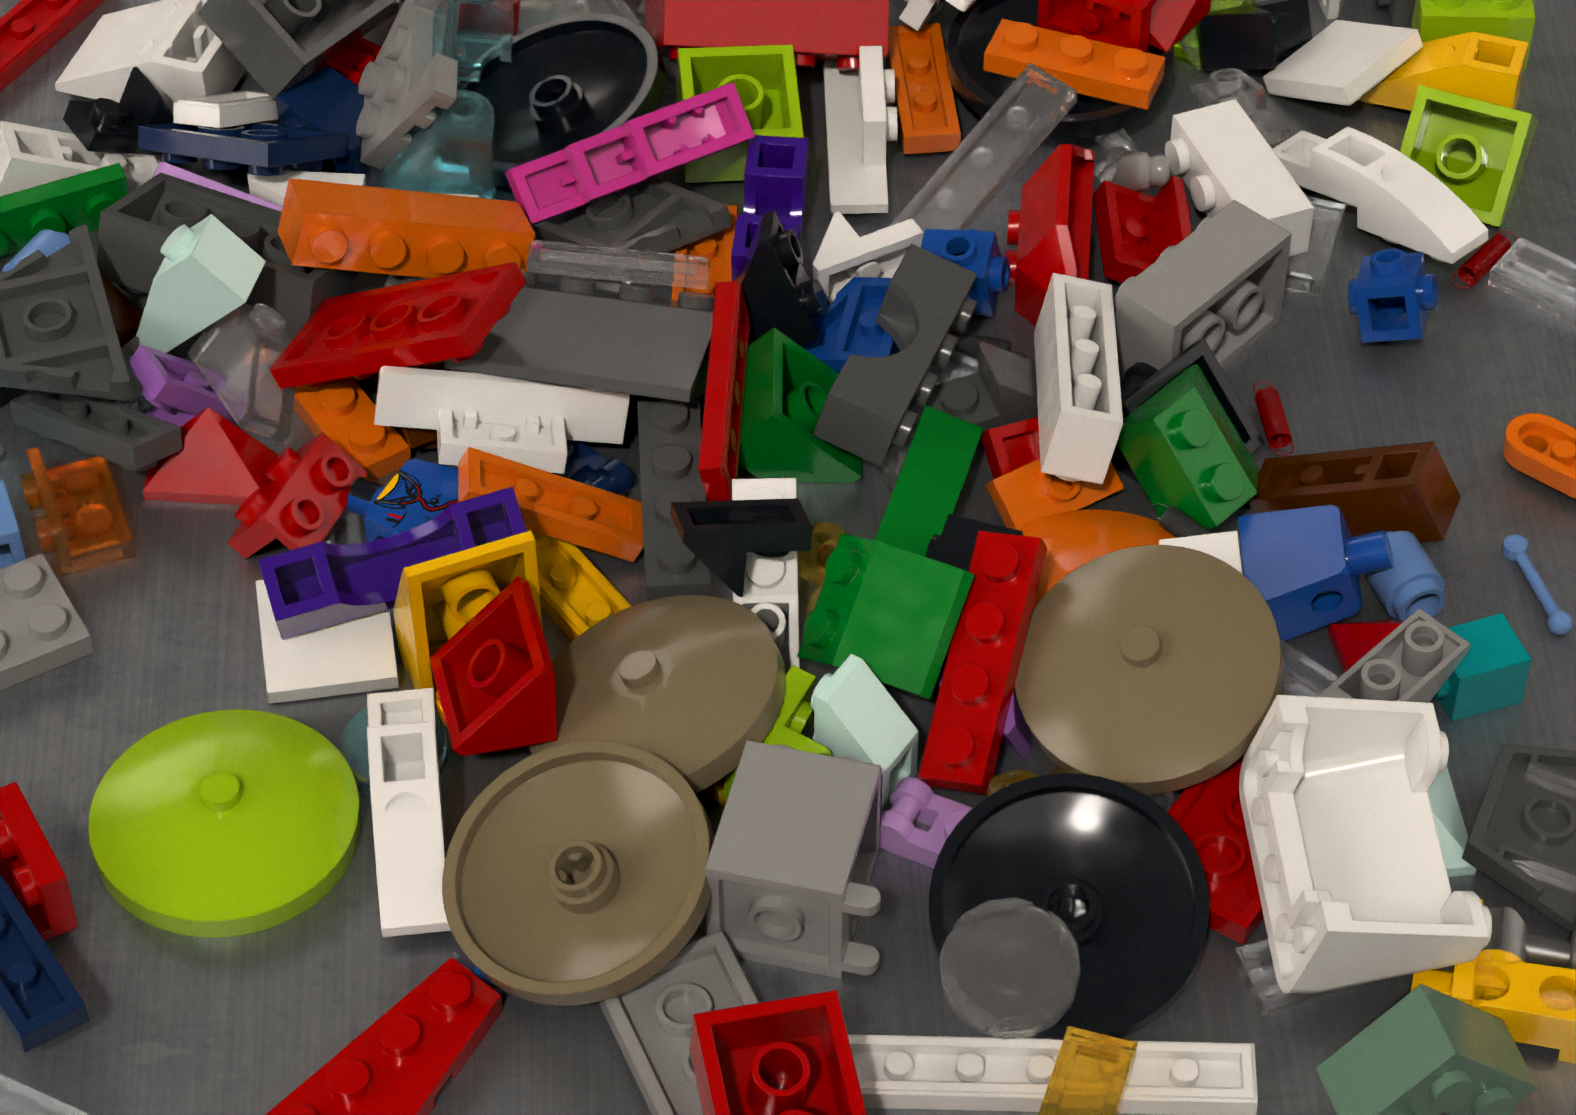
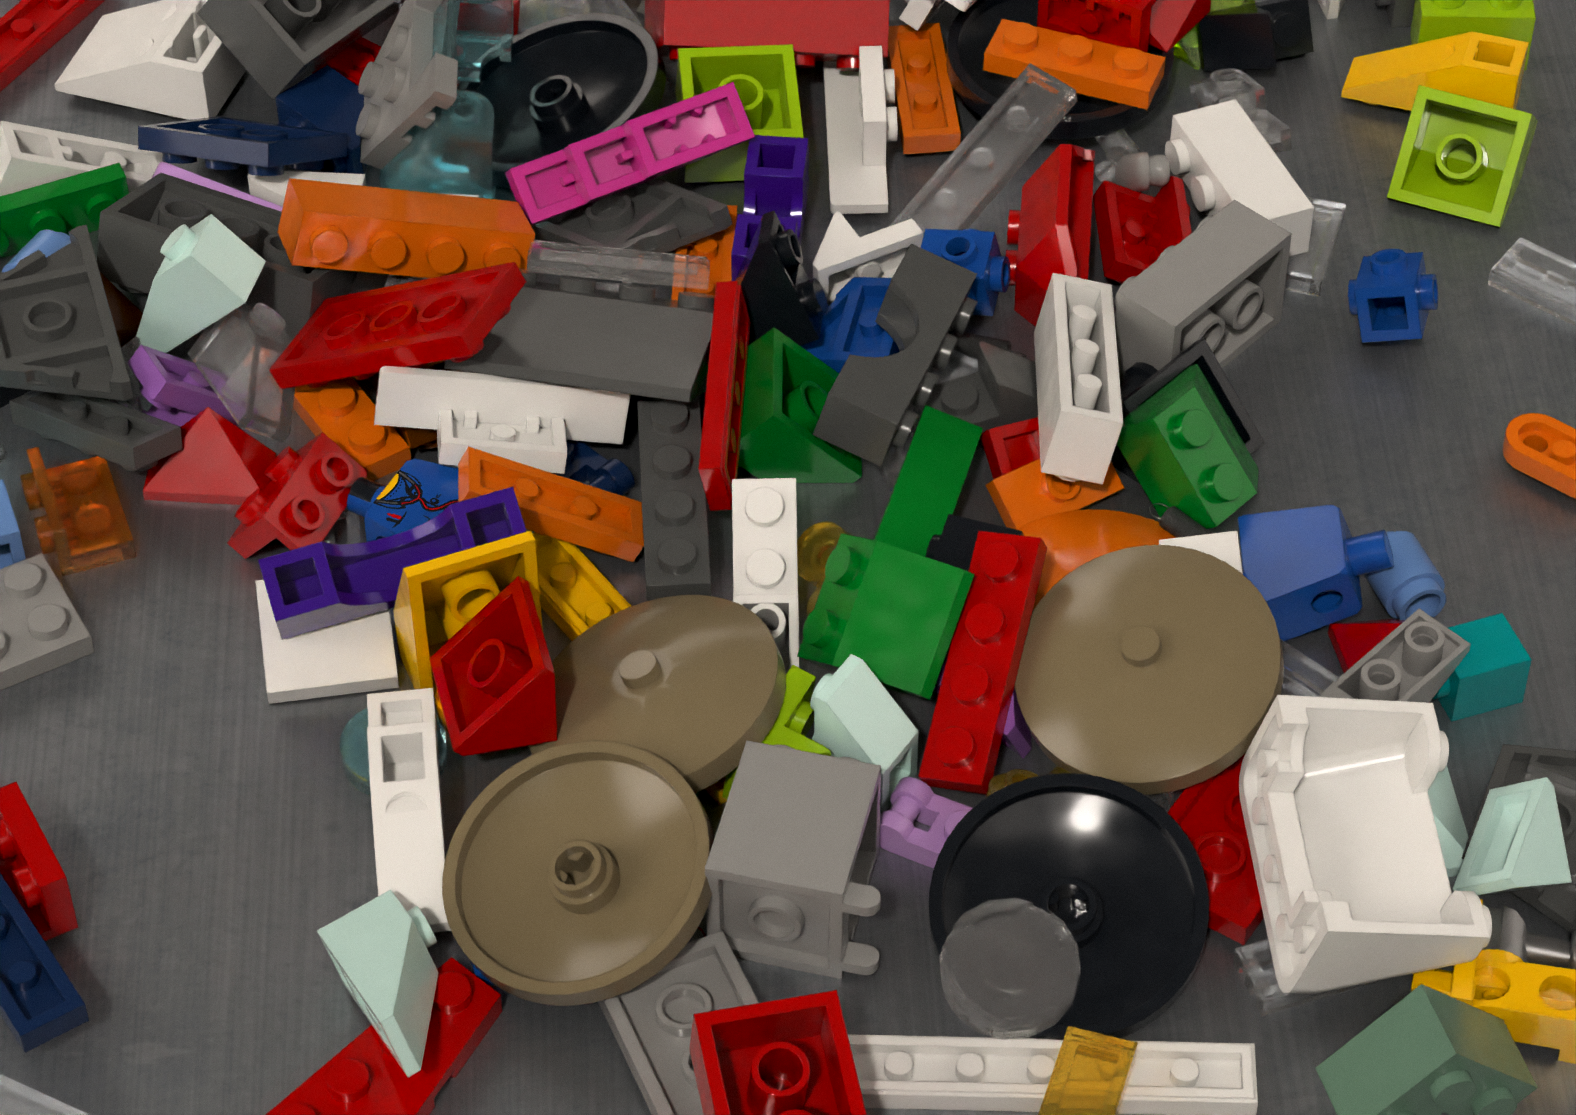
black slope [63,67,173,155] -> none
lime dish [88,709,362,938] -> none
white tile [173,90,278,128] -> none
black slope [670,498,813,597] -> none
reddish brown slope [1247,441,1461,543] -> none
red piece [1253,382,1294,455] -> none
white tile [1263,20,1423,106] -> none
white slope [1272,126,1488,264] -> none
red piece [1452,231,1517,289] -> none
medium blue hinge [1502,534,1573,635] -> none
none -> light aqua slope [317,890,439,1077]
none -> light aqua slope [1452,777,1572,896]

